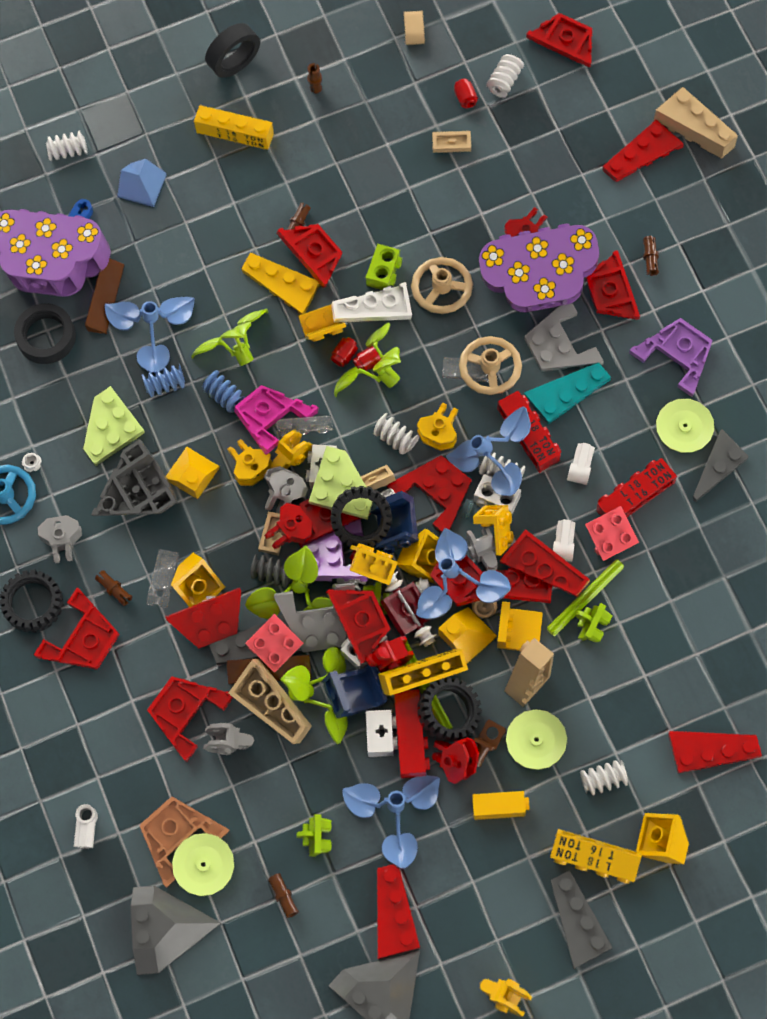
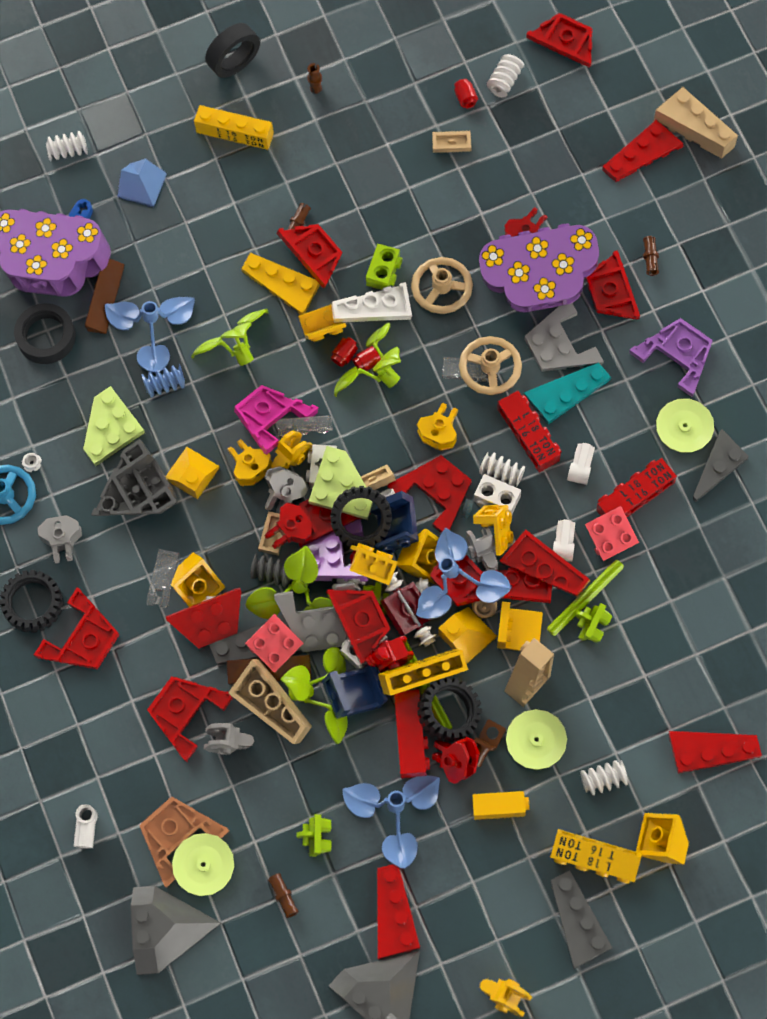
reddish brown pin [95,570,132,606] -> none
medium blue piece [202,370,245,413] -> none
white brick [366,710,398,757] -> none
white piece [373,413,419,455] -> none
tan beam [404,11,425,45] -> none
medium blue plant [446,406,531,496] -> none

